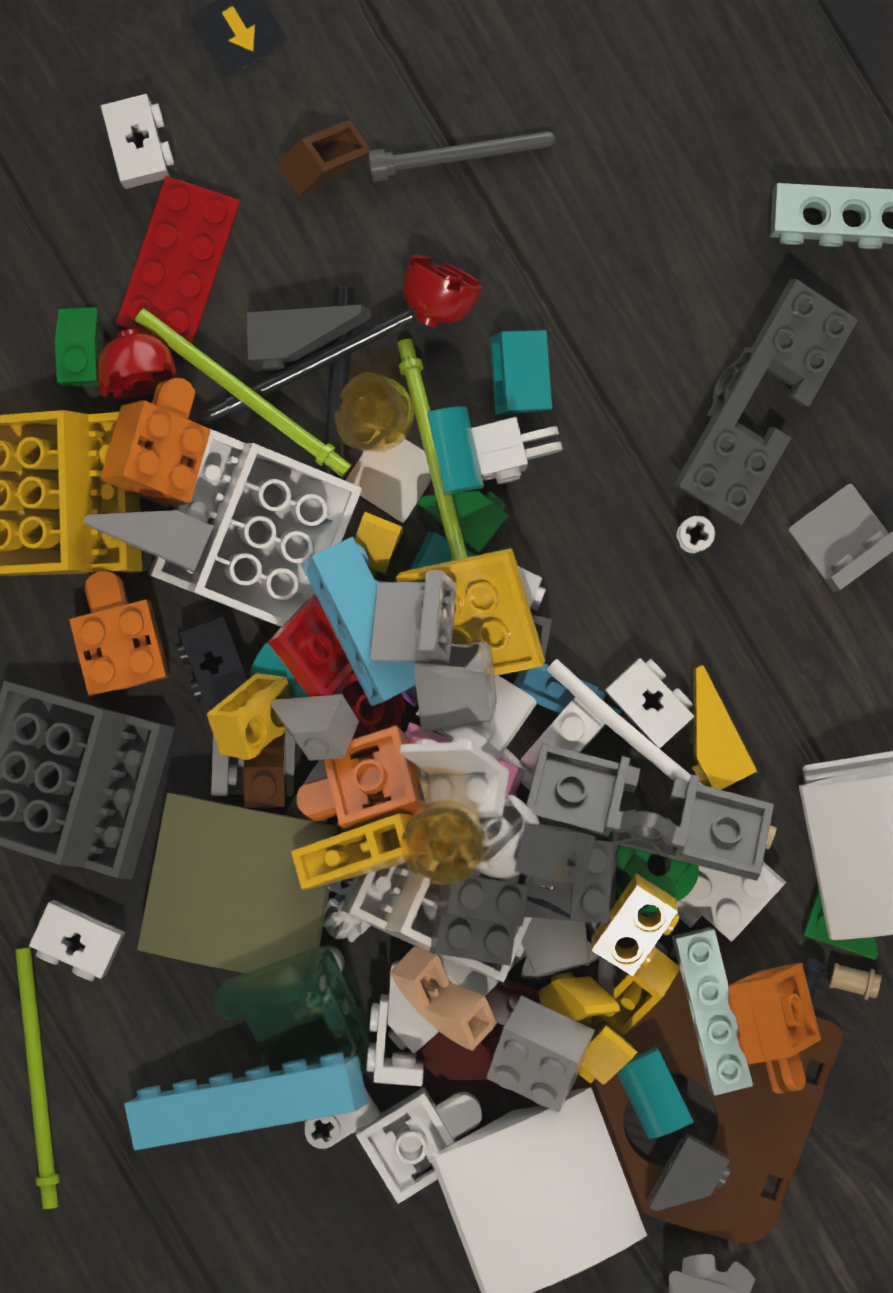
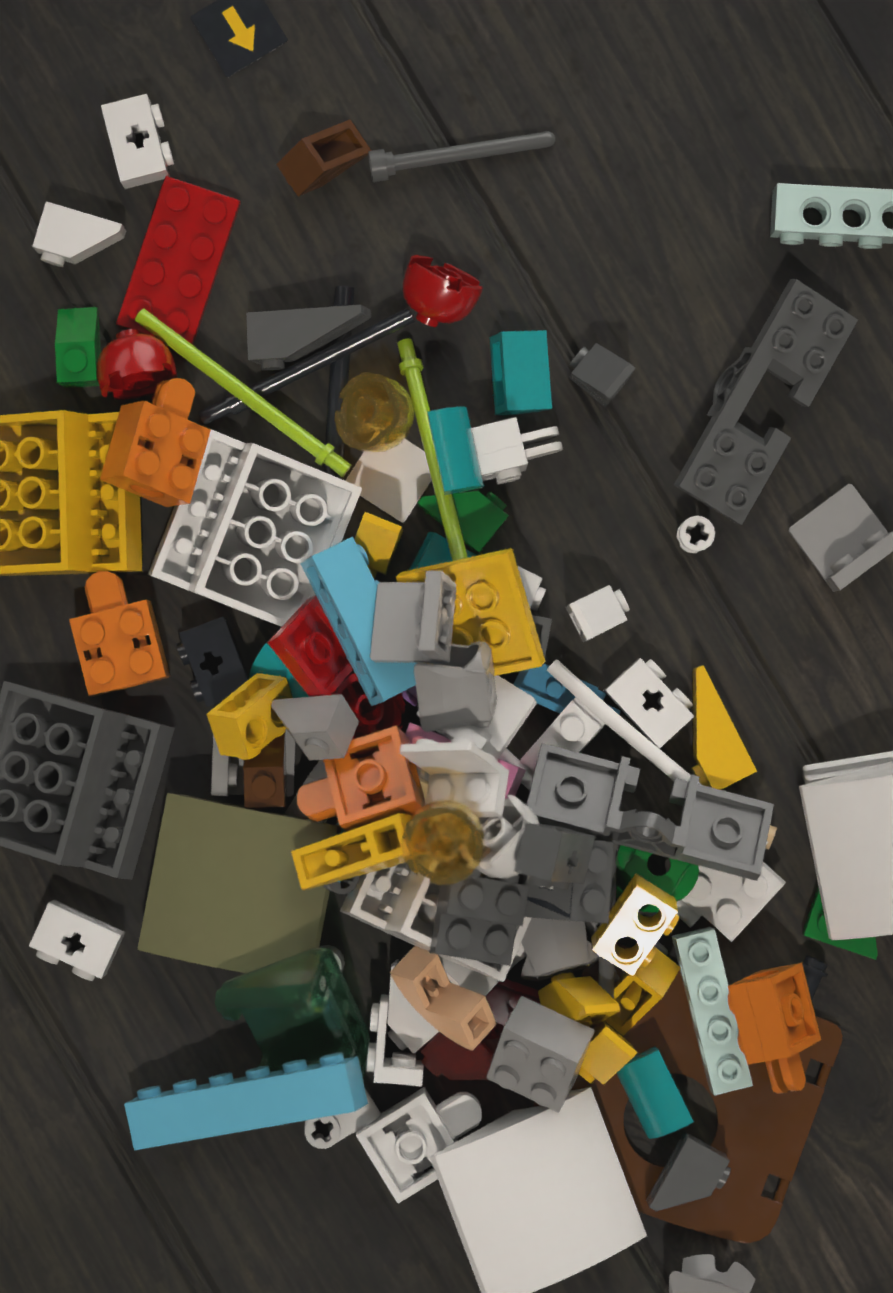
lime bar [15,947,60,1209] -> none
light grey slope [83,508,214,572] -> none
white gear [323,894,371,942] -> none
tan pin [829,963,882,1000] -> none
none -> white slope [32,201,126,267]
none -> white slope [565,585,630,642]
none -> dark grey slope [569,343,636,408]

